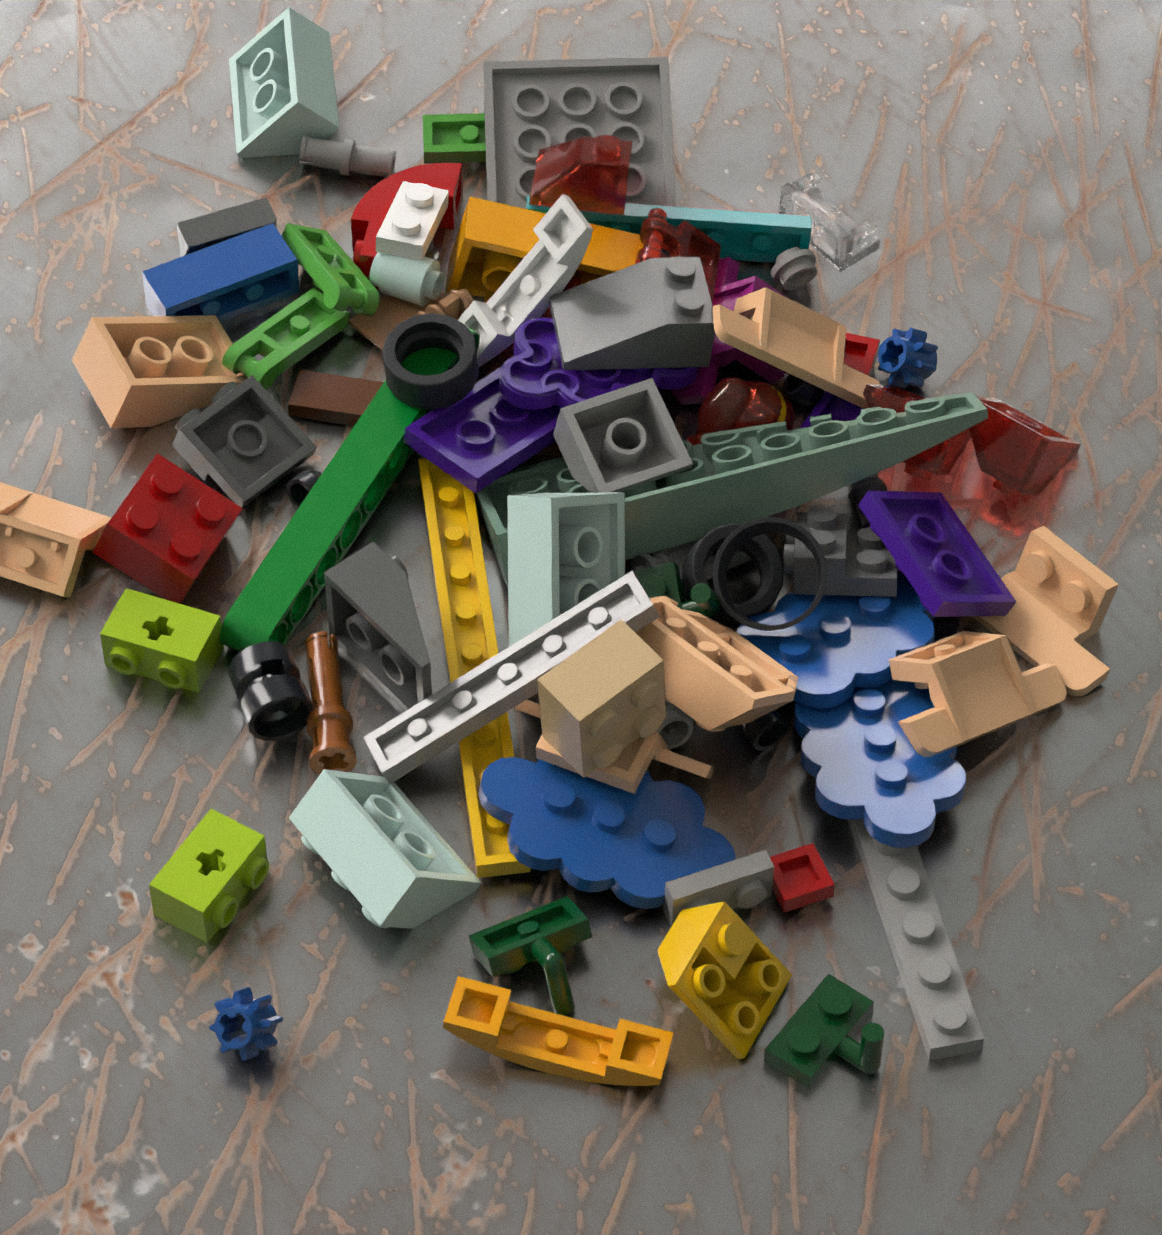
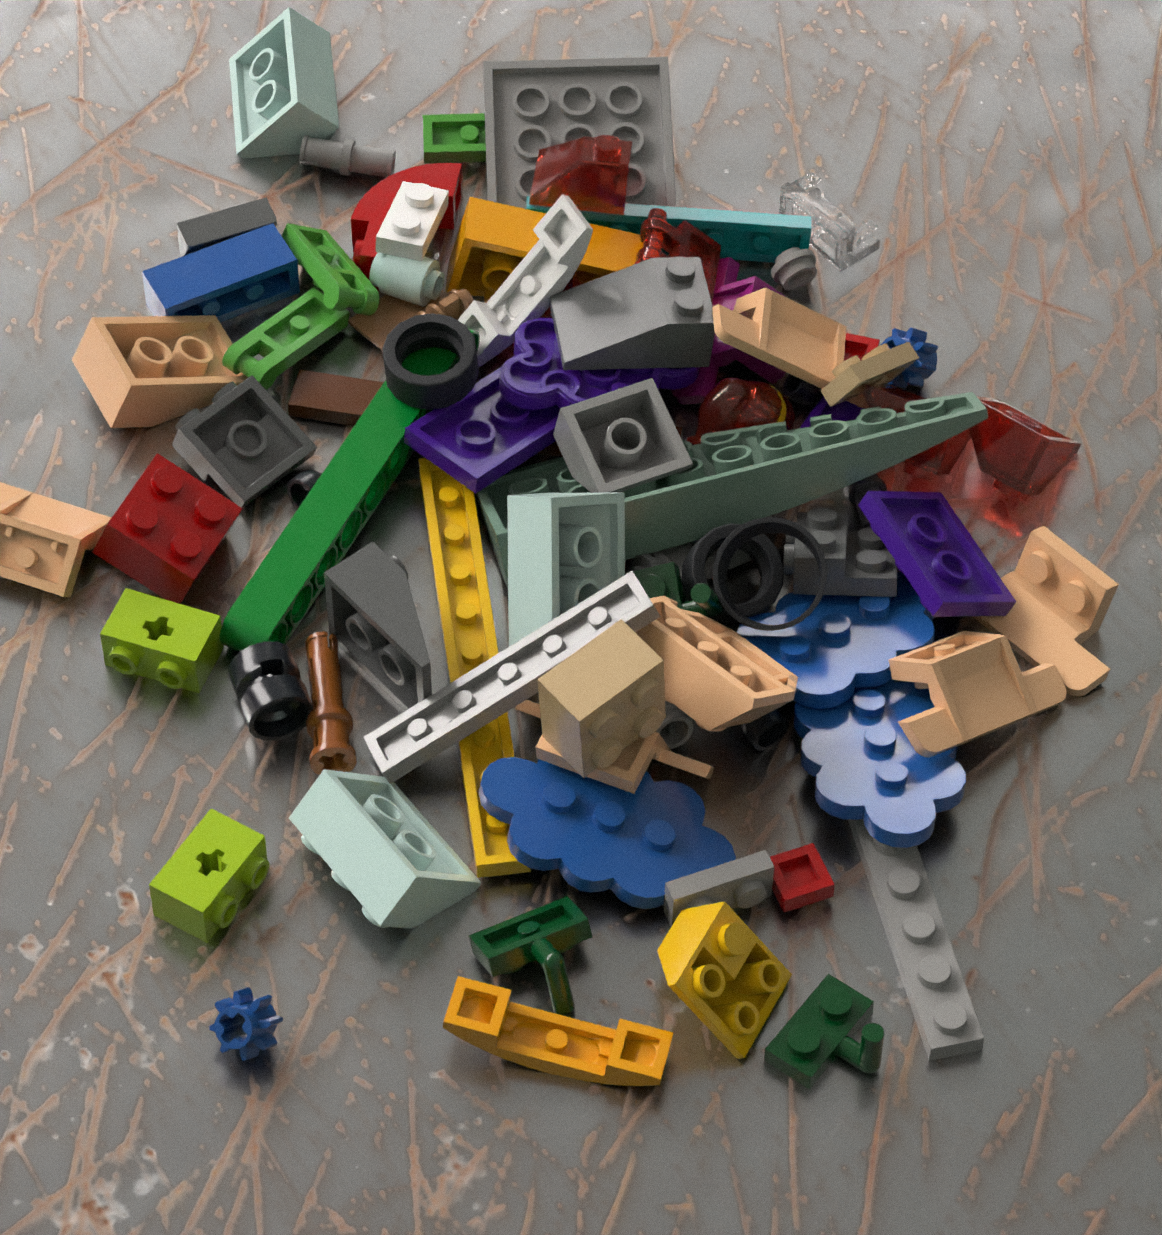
none -> tan plate [820,342,919,407]

